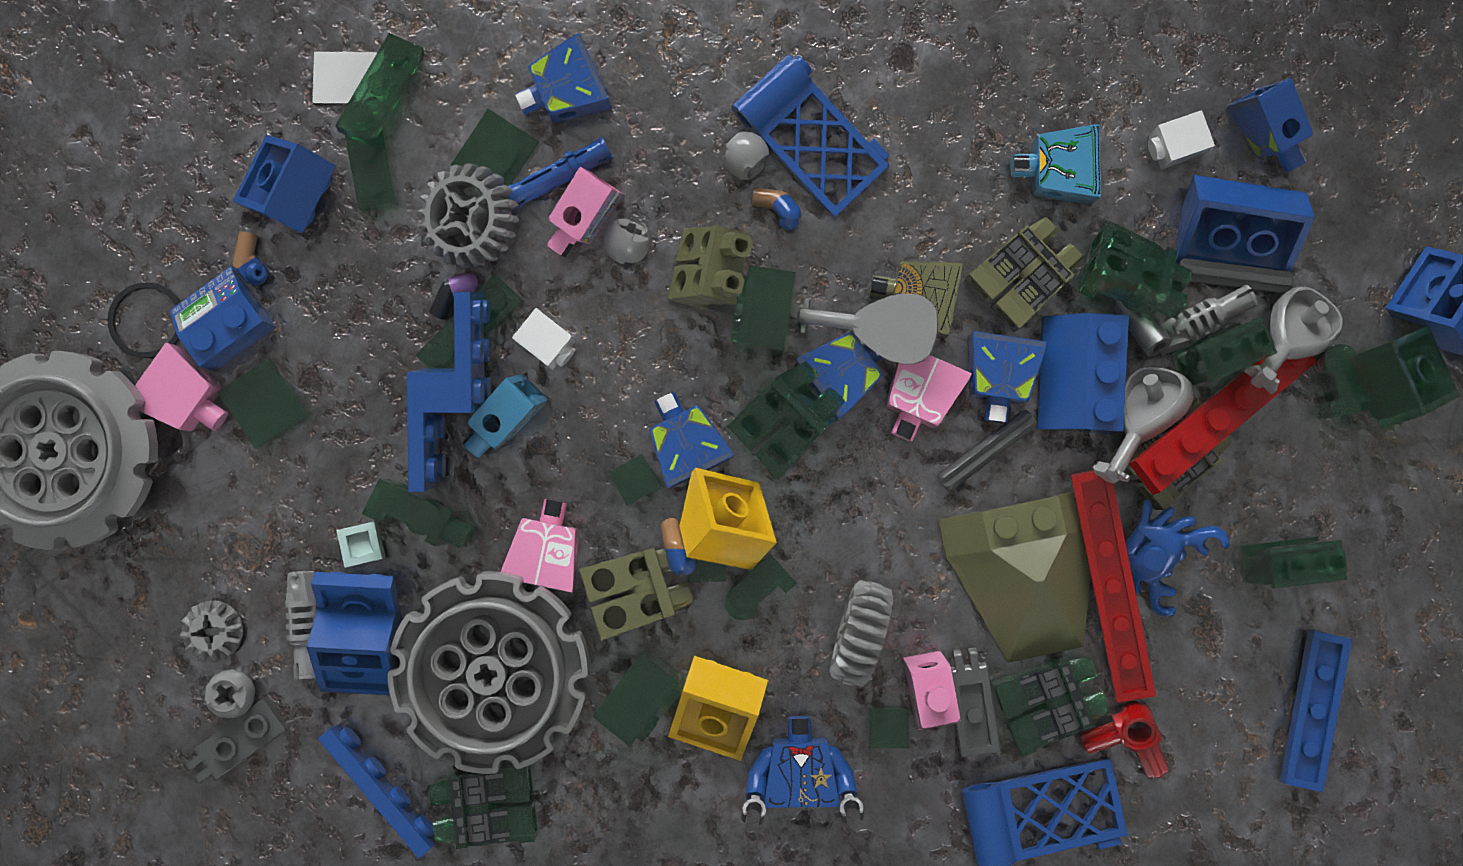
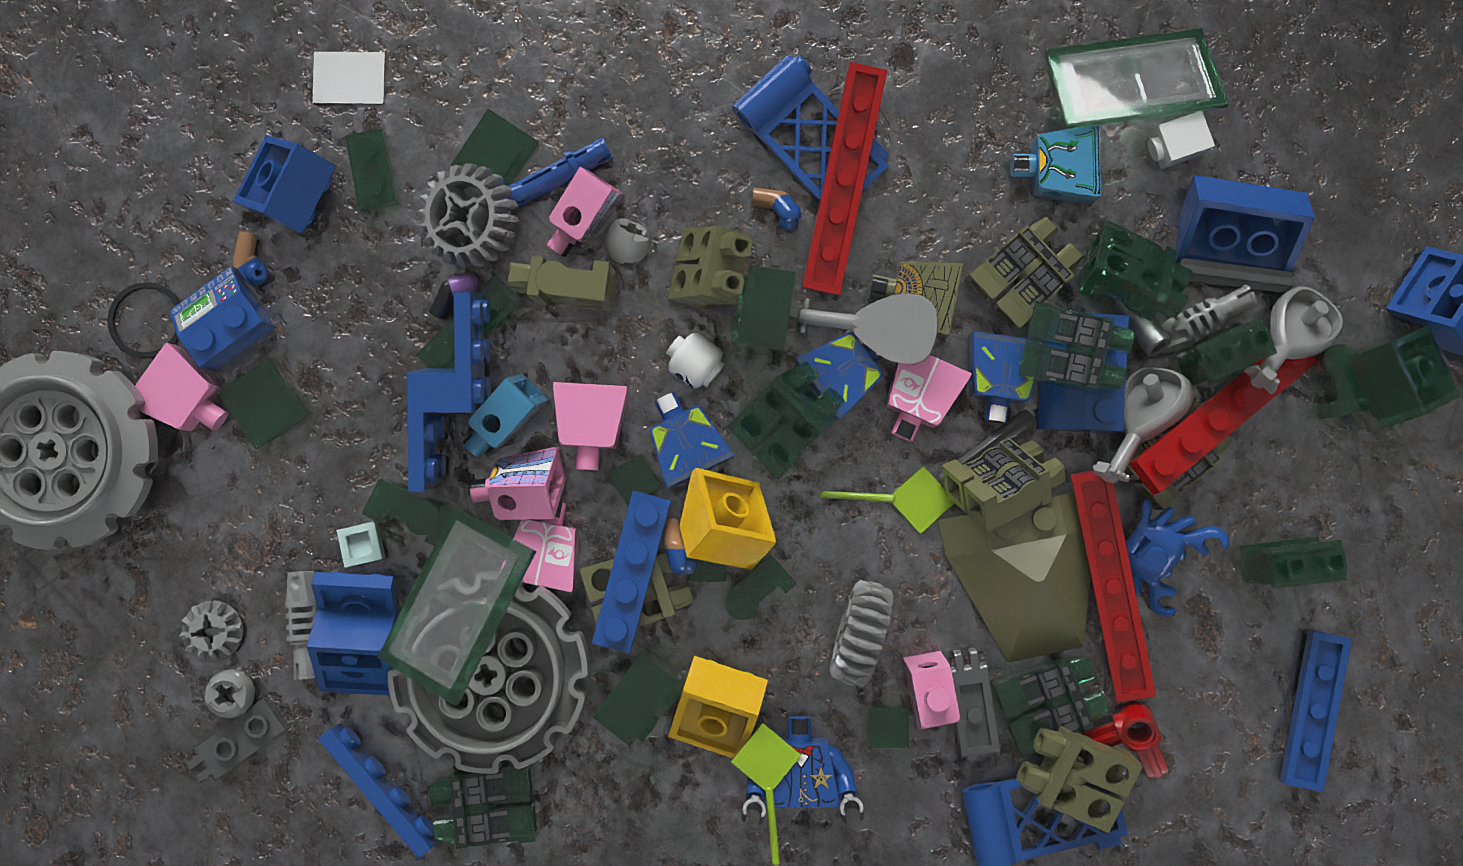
clear green plate [336,33,424,147] -> none
white brick [512,308,576,370] -> none
blue torso [515,33,612,123] -> none
light grey piece [722,131,769,180] -> none
blue torso [1227,78,1313,173] -> none
none -> clear door [377,507,537,706]
none -> bright pink torso [470,447,566,520]
none -> olive hips [508,256,618,312]
none -> bright pink torso [553,382,630,471]
none -> blue plate [592,491,671,654]
none -> white head [666,333,725,389]
none -> lime piece [731,723,801,866]
none -> red plate [801,62,887,296]
none -> lime piece [819,466,954,534]
none -> olive hips [942,438,1066,533]
none -> olive hips [1016,726,1143,833]
none -> clear green hips [1018,301,1136,393]
none -> clear door [1046,28,1228,129]

